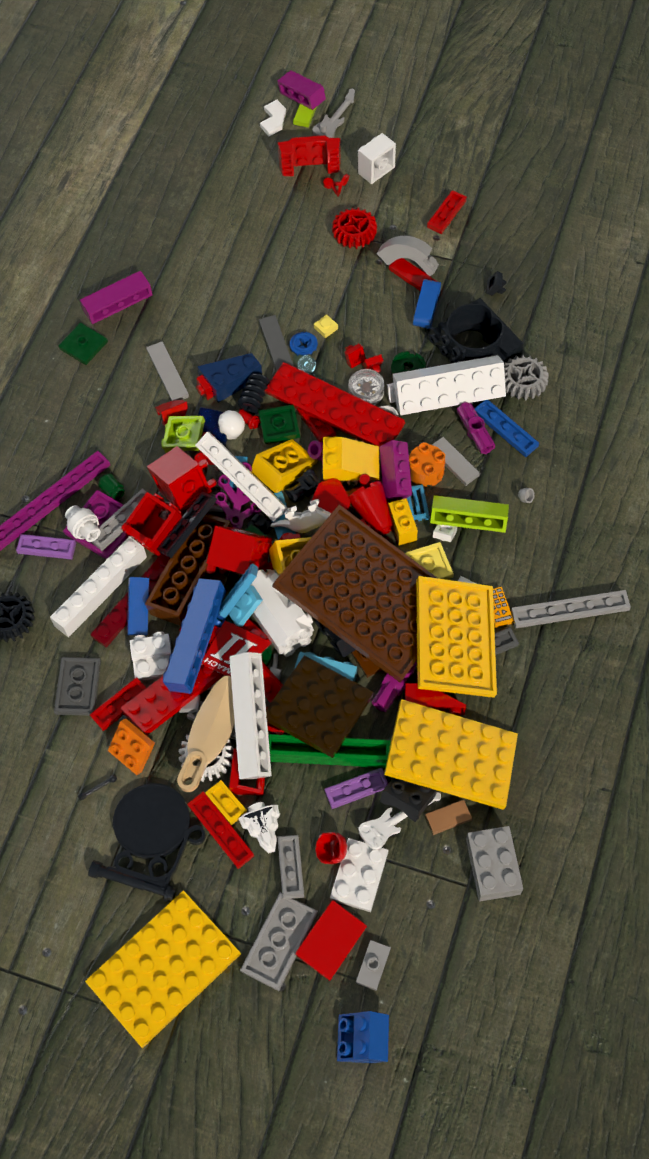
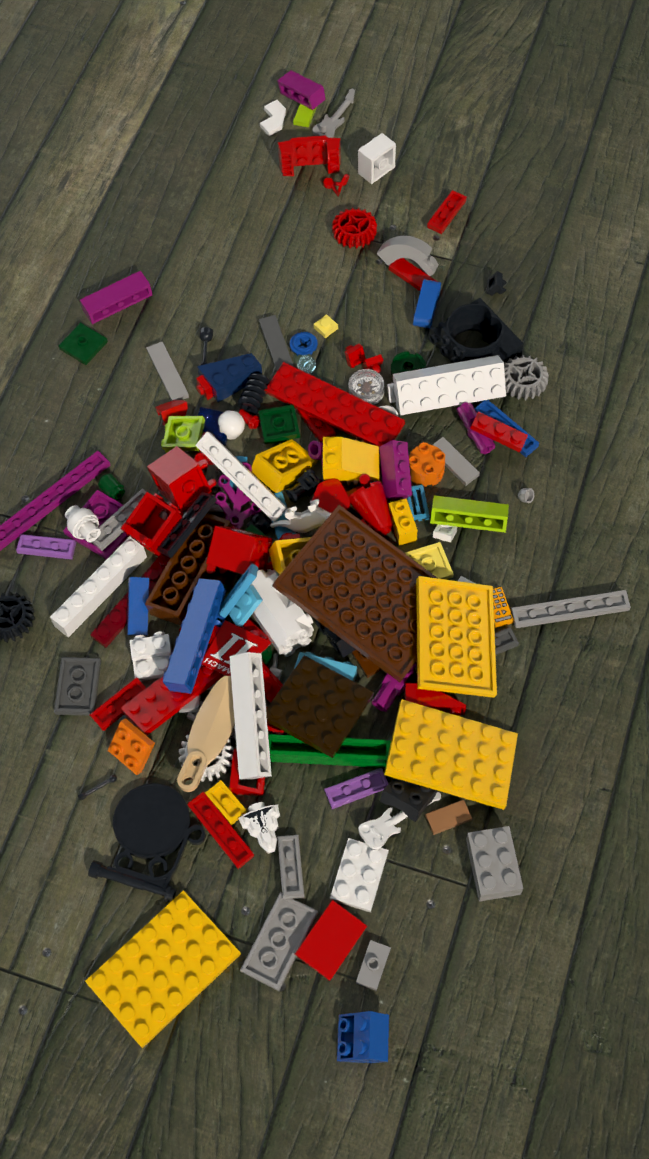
red hair [315,832,347,864] -> none
none -> black hinge [199,327,213,365]
none -> red plate [470,411,528,453]

